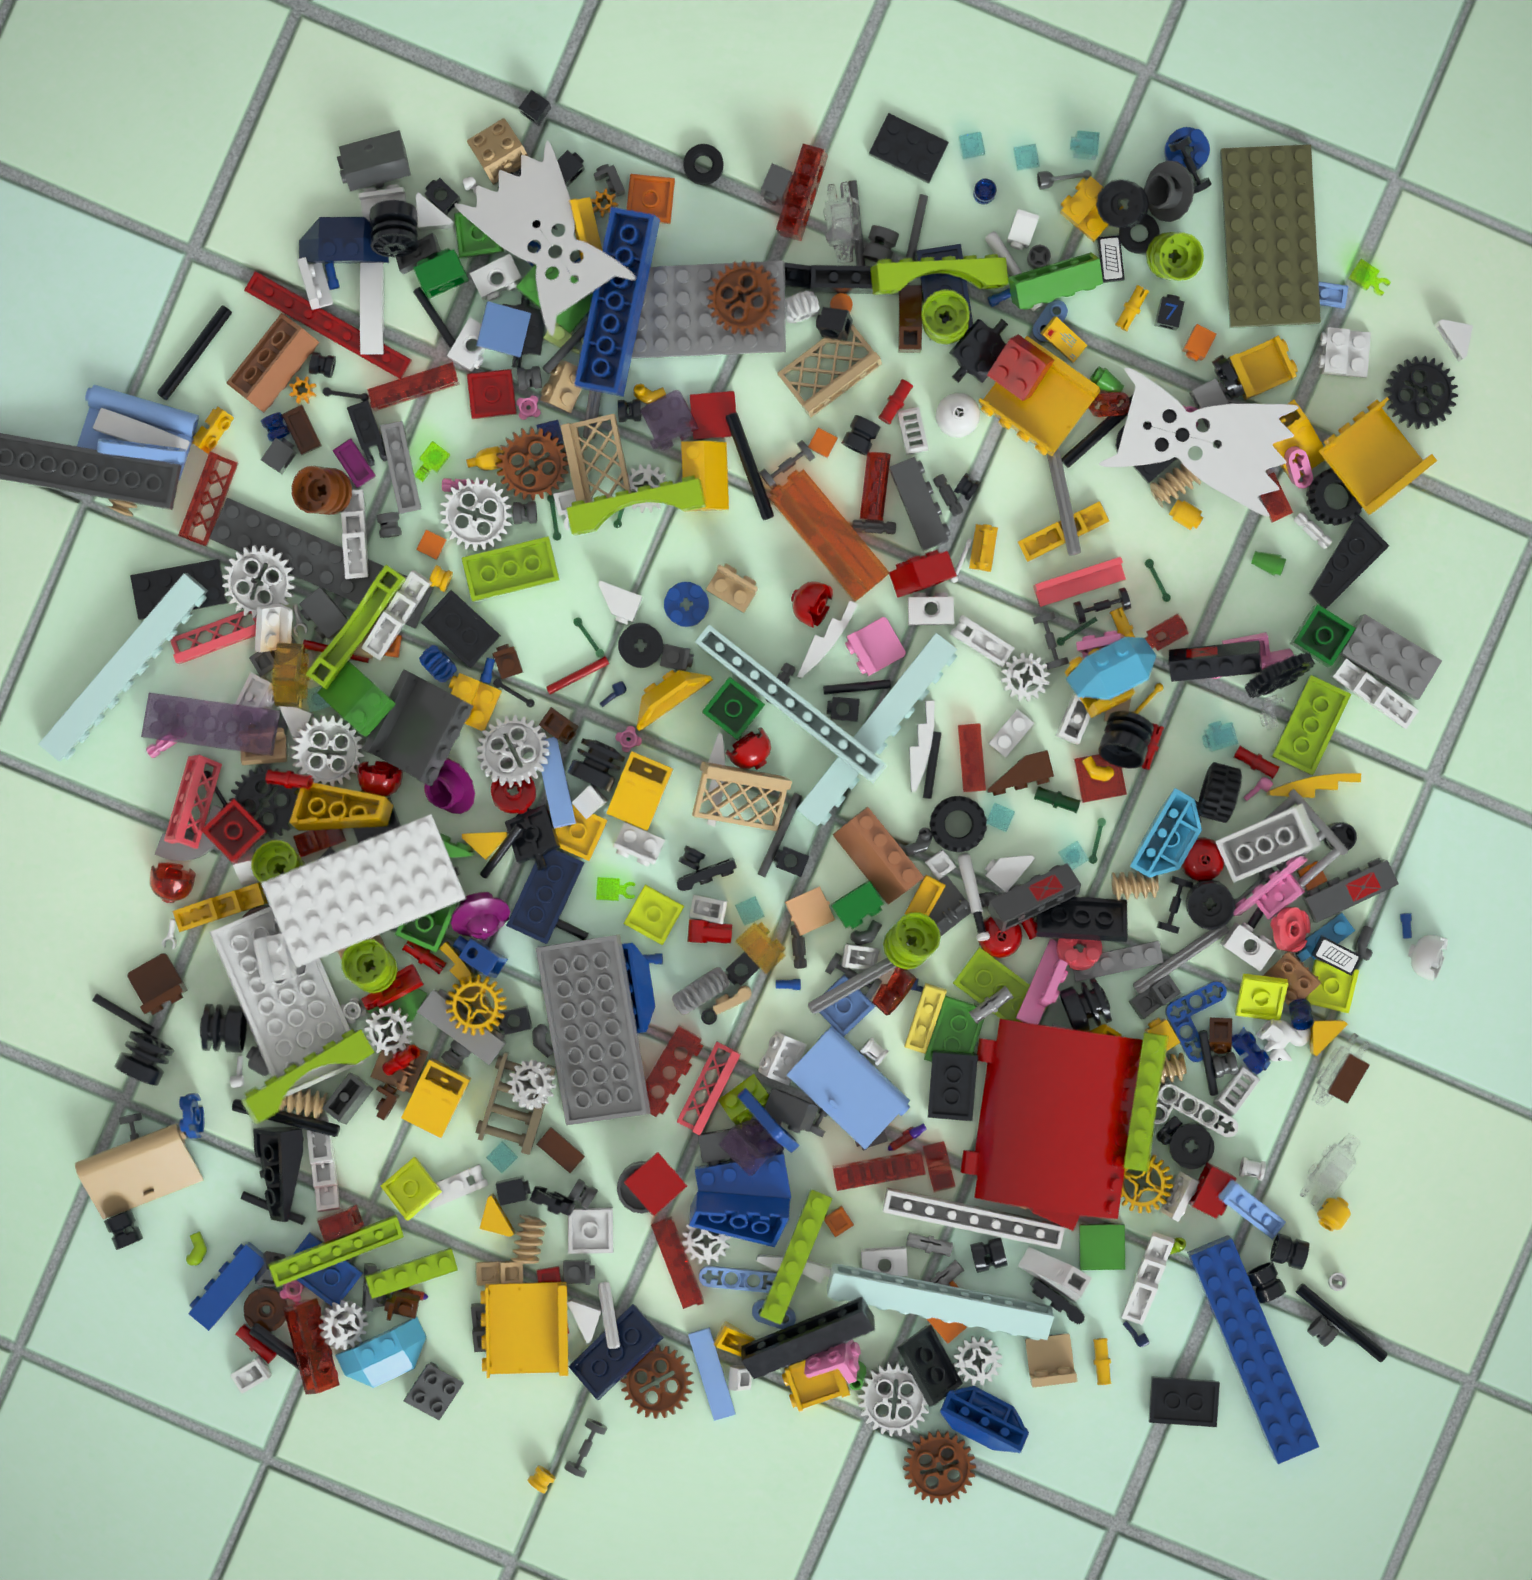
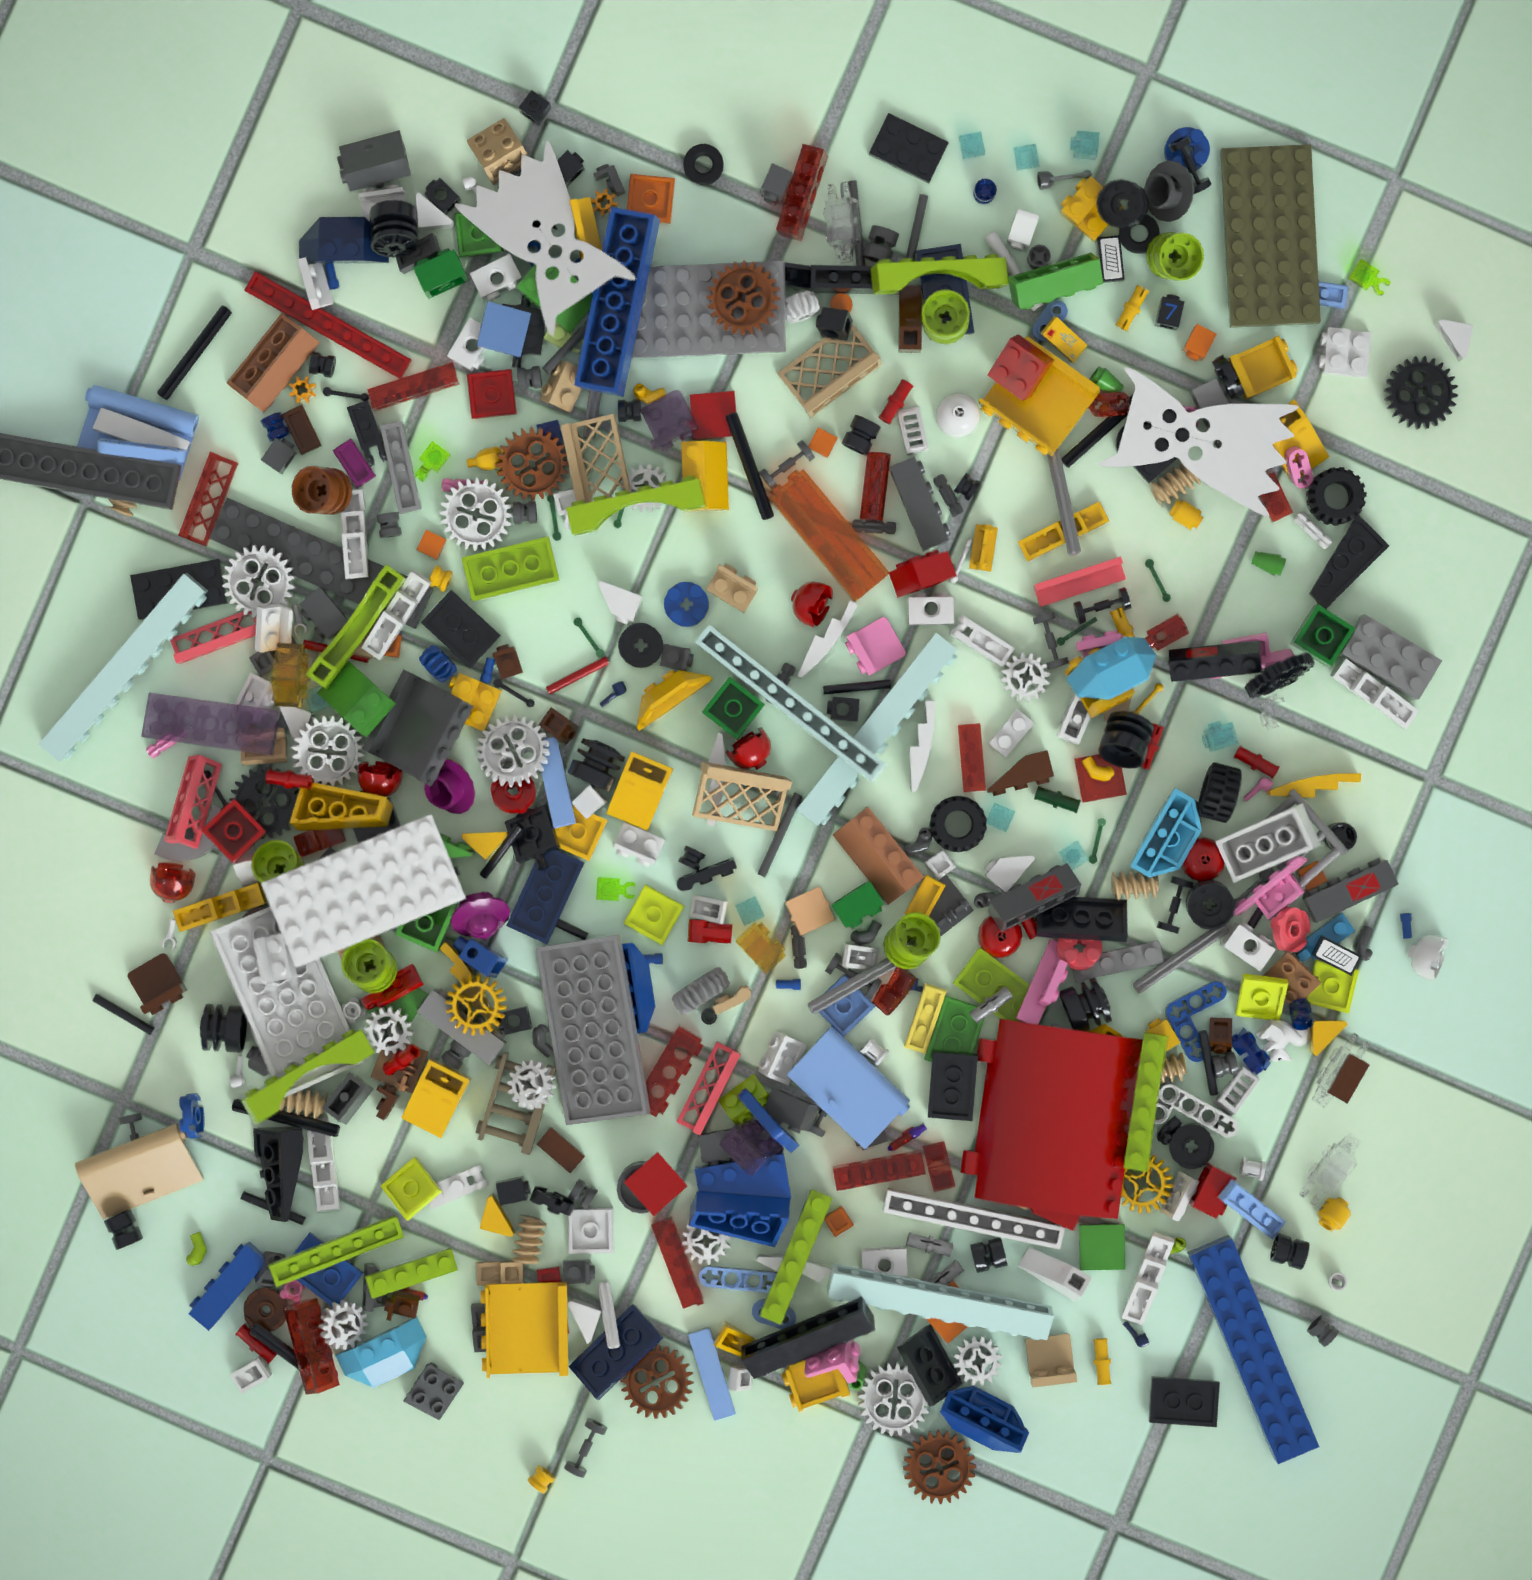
black wheel [115,1031,174,1086] -> none
yellow hinge [192,406,234,454] -> none
clear red torso [316,1204,364,1242] -> none
white slope [360,262,385,354] -> none
red pin [402,940,447,974] -> none
black bar [413,287,455,348] -> none
clear light blue tile [486,1141,518,1173] -> none
bright pink plate [516,395,541,420] -> none
bright pink plate [615,726,642,752] -> none
black brick [726,950,761,986] -> none
black brick [774,846,809,877] -> none
black bar [923,731,942,799] -> none
black plate [949,319,1008,383] -> none
white piece [958,853,990,941] -> none
blue piece [987,288,1011,307] -> none
black hinge [1030,1277,1085,1325] -> none
dark grey slope [1129,974,1181,1020] -> none
black wheel [1247,1262,1286,1303] -> none
lime plate [1271,675,1351,776] -> none
black axle [1296,1283,1388,1362] -> none
yellow panel [1319,397,1437,515] -> none

